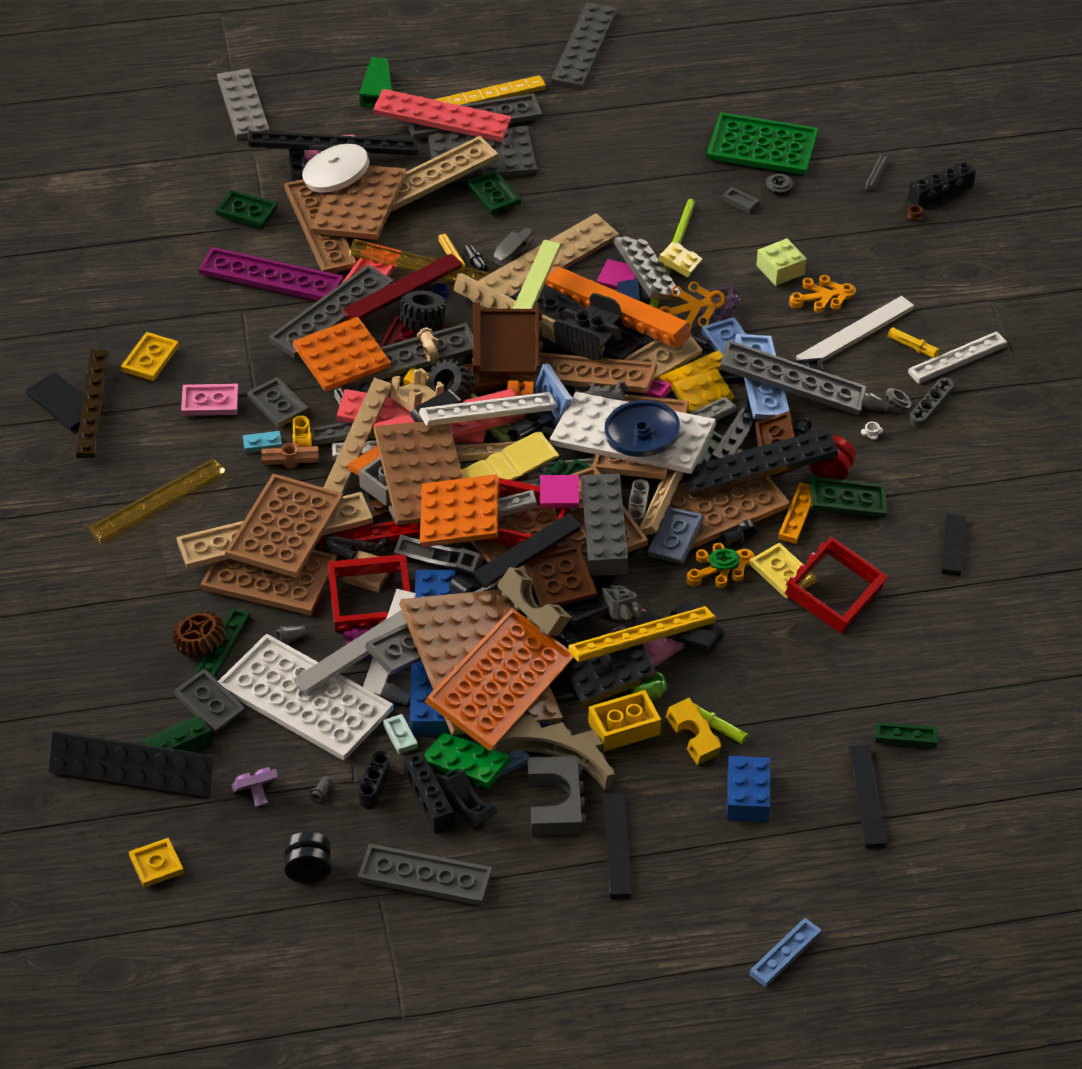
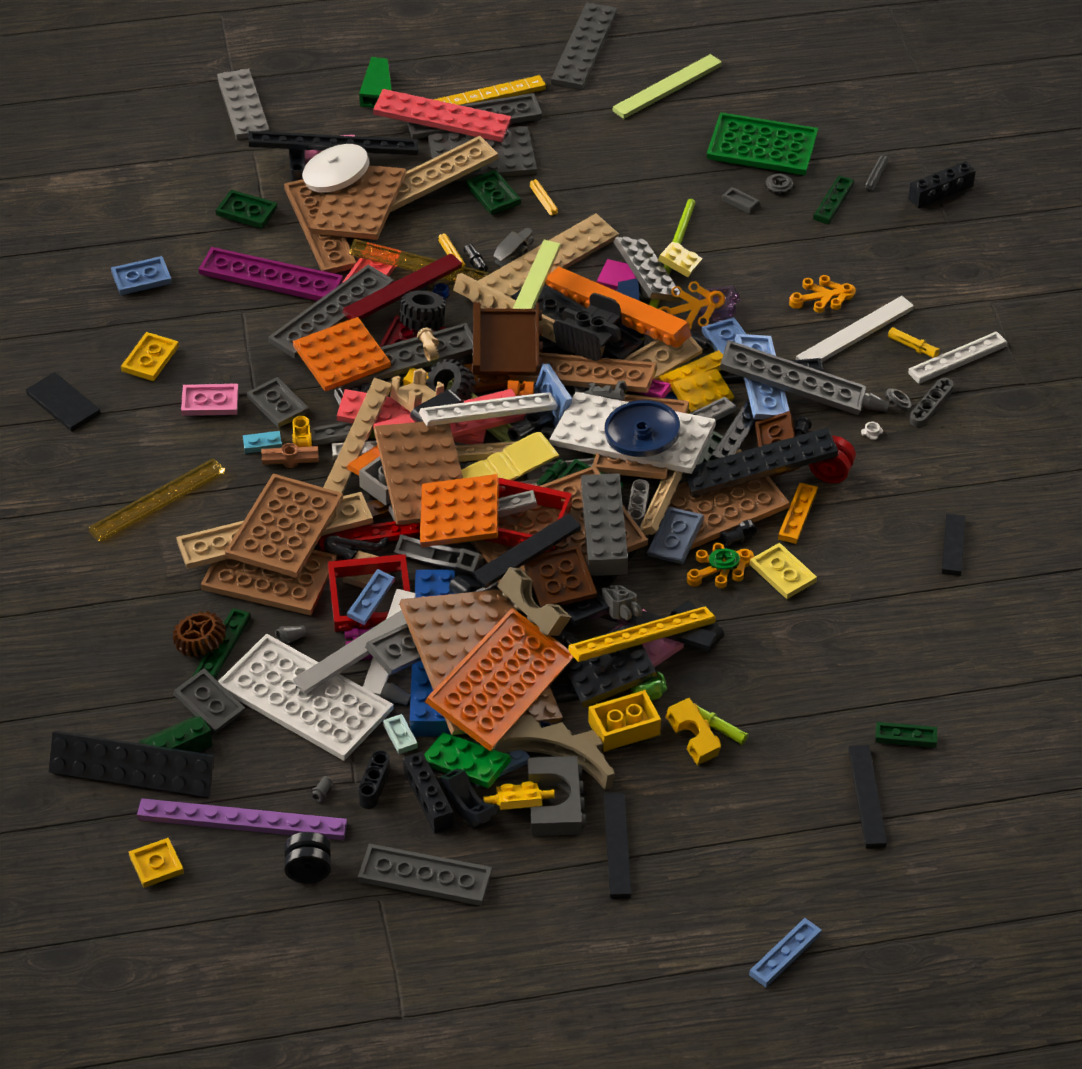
dark brown plate [76,349,109,458] -> none
lavender plate [232,767,278,807] -> none
dark pink tile [540,475,579,508] -> none
blue brick [727,756,770,822] -> none
yellowish green brick [757,239,806,286] -> none
red window [785,537,888,634] -> none
dark green plate [809,476,887,518] -> none
reddish brown plate [906,205,924,221] -> none
none -> medium blue plate [111,256,172,295]
none -> medium lavender plate [137,798,347,840]
none -> medium blue plate [347,569,395,625]
none -> yellow plate [483,781,555,810]
none -> yellow axle [530,179,558,216]
none -> yellowish green tile [613,54,722,119]
none -> dark green tile [813,175,854,225]

